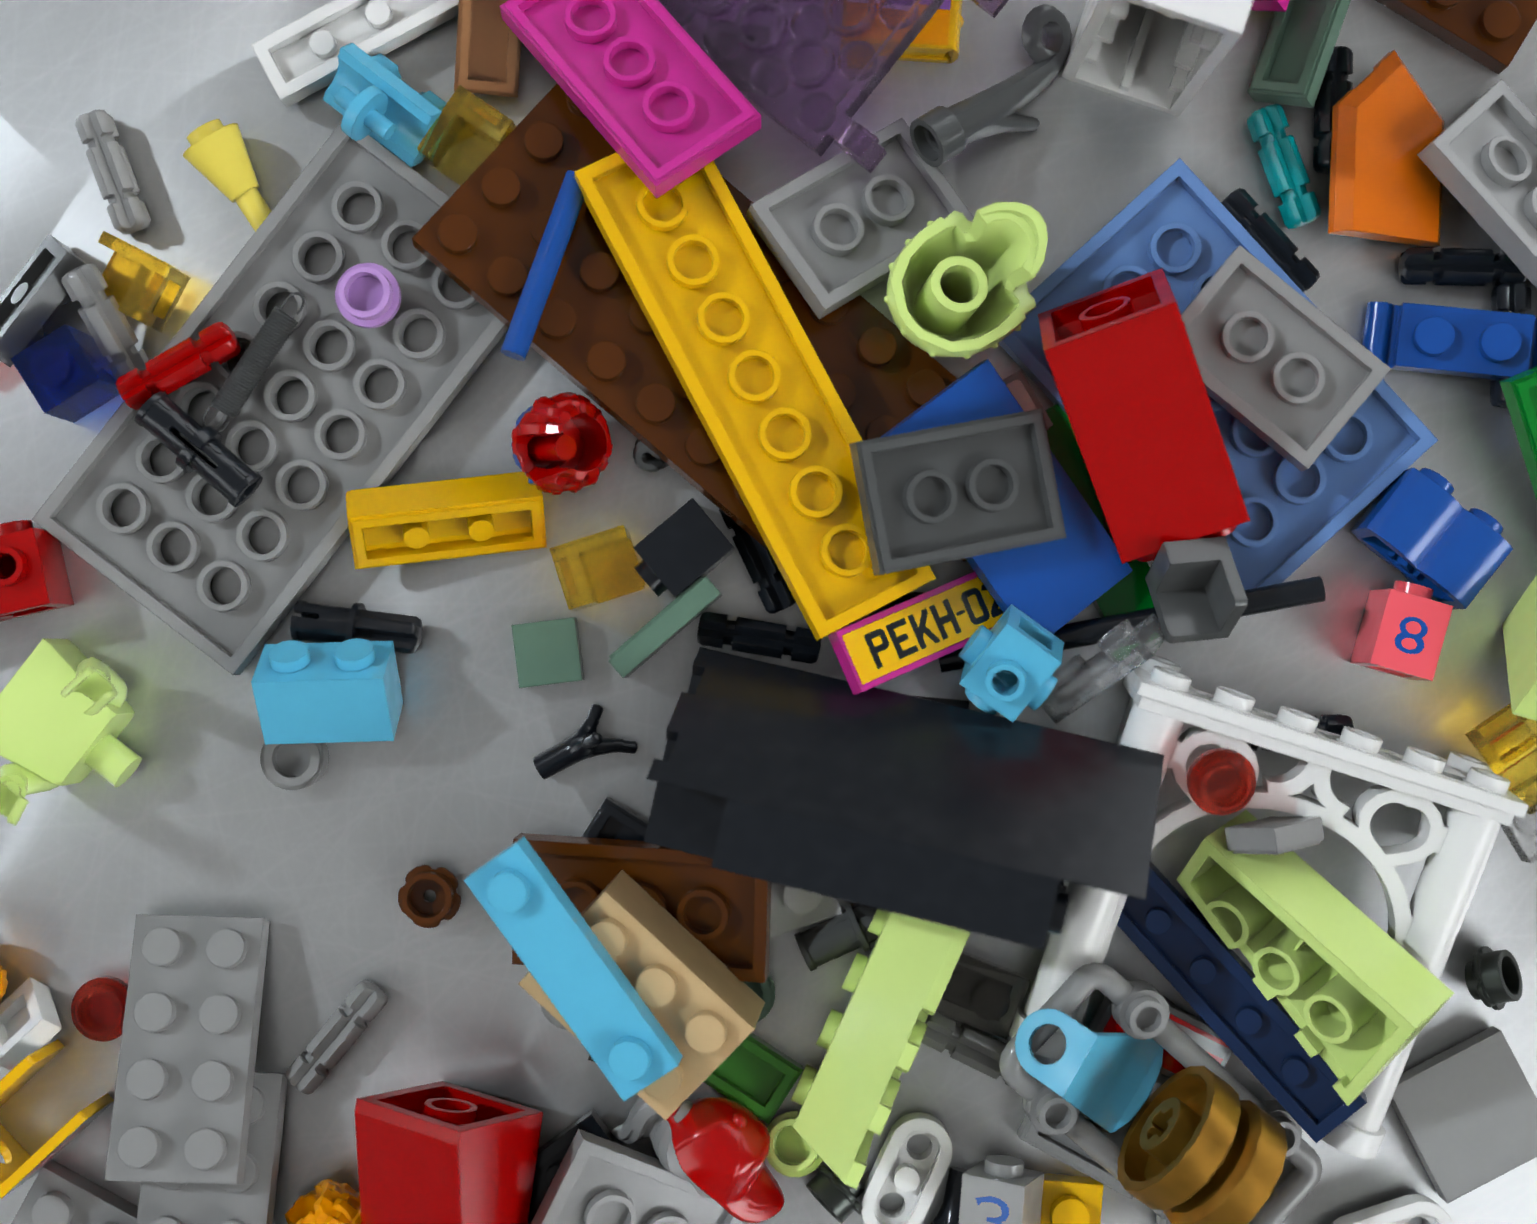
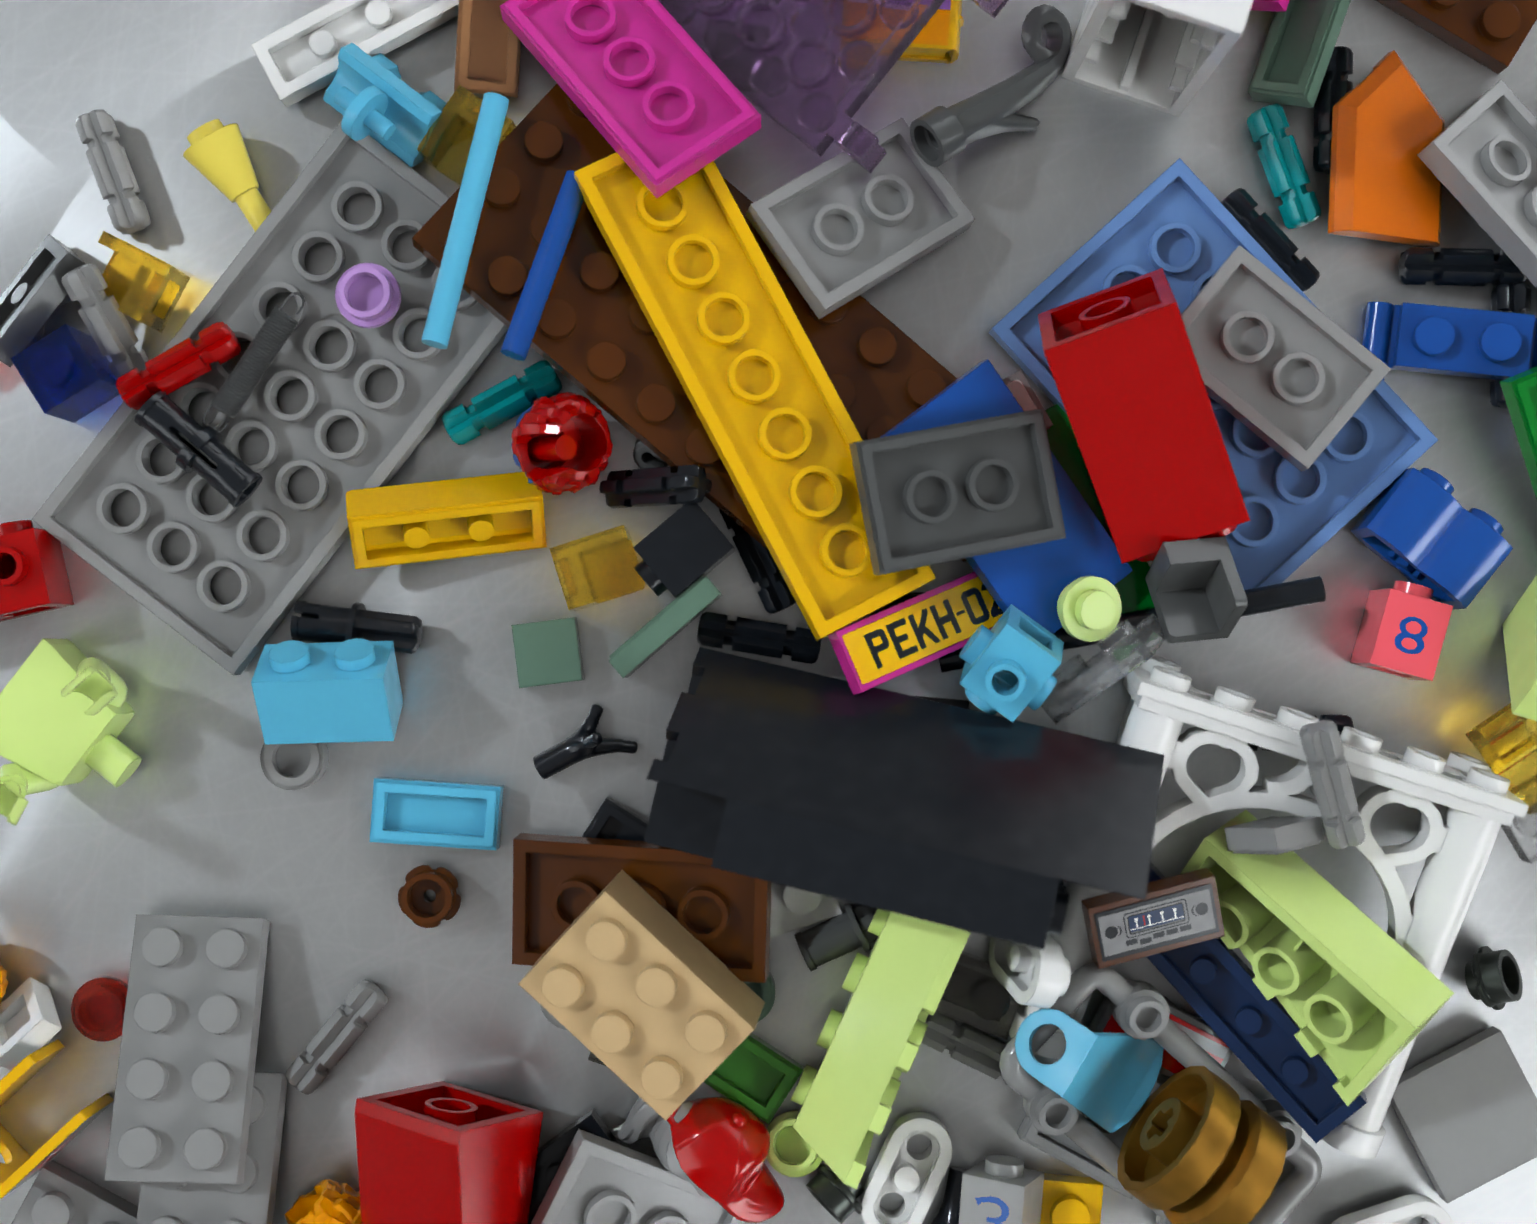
medium azure plate [464,836,683,1101] -> none
yellowish green head [884,202,1048,359] -> none
clear red plate [1187,748,1256,815] -> none
none -> medium azure tile [369,777,504,850]
none -> medium azure bar [421,92,509,349]
none -> teal axle [441,360,562,445]
none -> black axle [599,464,712,508]
none -> white plate [989,933,1071,1009]
none -> yellowish green plate [1057,576,1122,642]
none -> tile [1081,867,1225,969]
none -> light grey axle [1299,720,1366,849]

